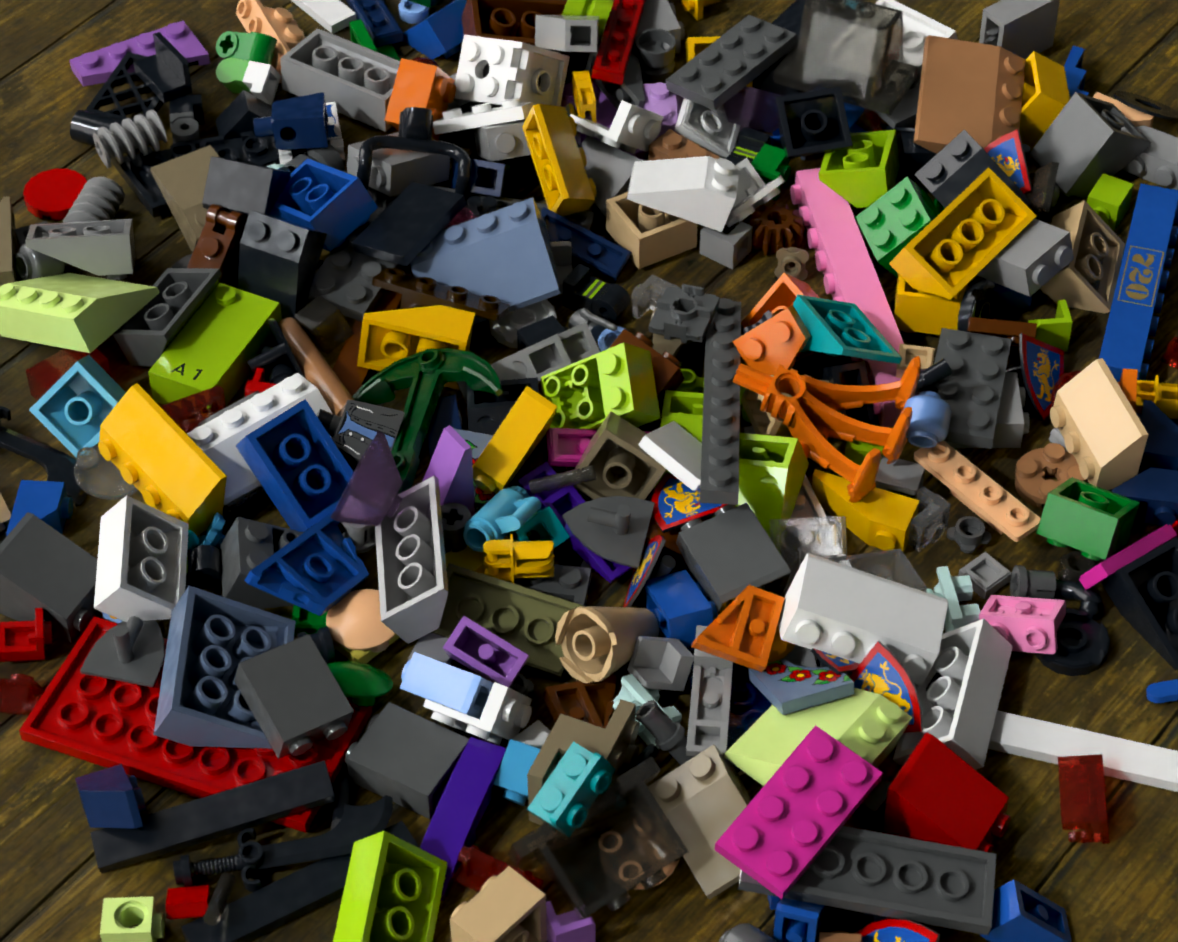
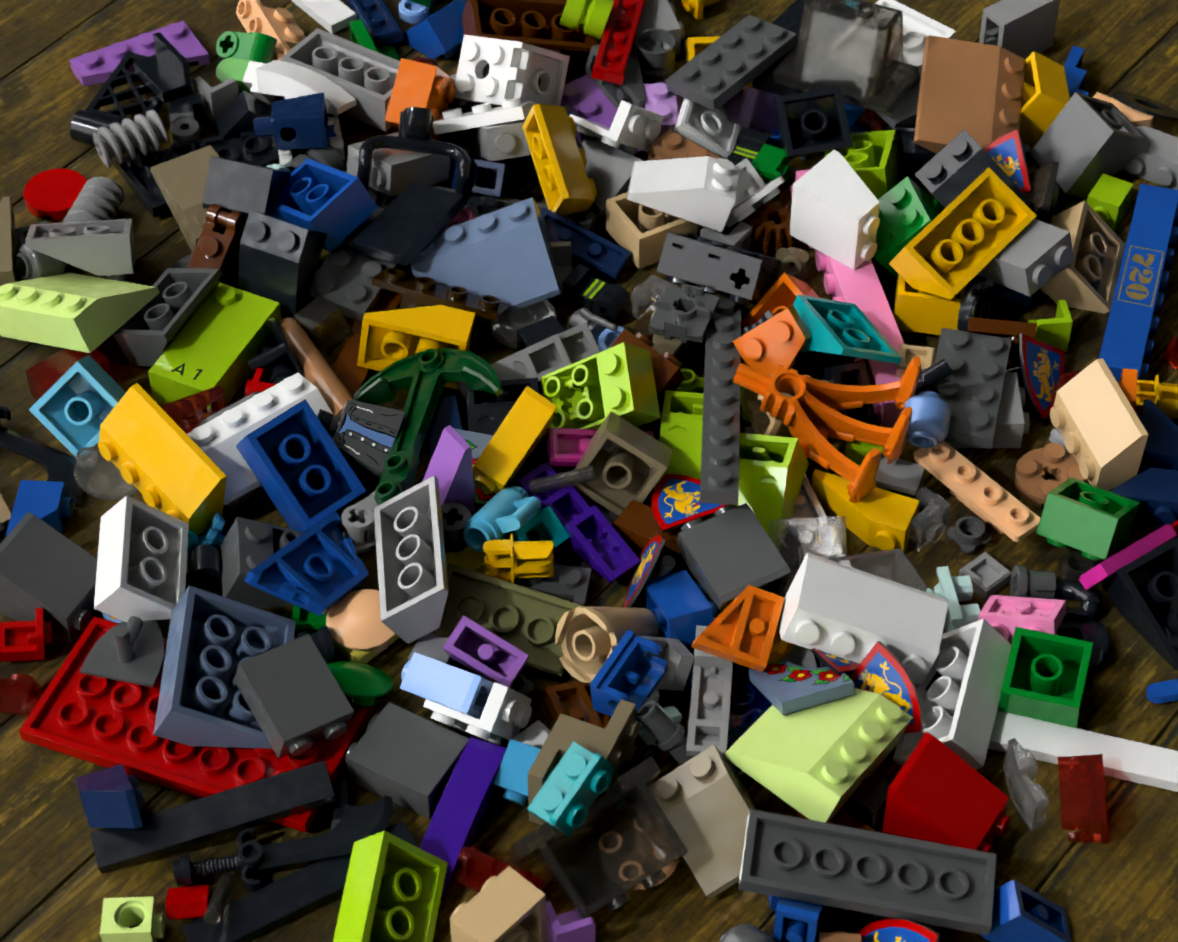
clear purple slope [330,431,403,526] -> none
light grey slope [535,14,599,52] -> none
dark grey shield [562,496,655,569] -> none
yellow piece [572,70,596,122] -> none
white tile [638,421,702,491] -> none
dark pink plate [714,725,883,899] -> none
none -> light grey panel [193,76,239,123]
none -> white slope [256,60,356,115]
none -> blue hinge [590,630,669,717]
none -> black piece [657,232,781,305]
none -> white slope [789,150,880,270]
none -> green brick [999,627,1093,728]
none -> clear slope [1004,738,1049,831]

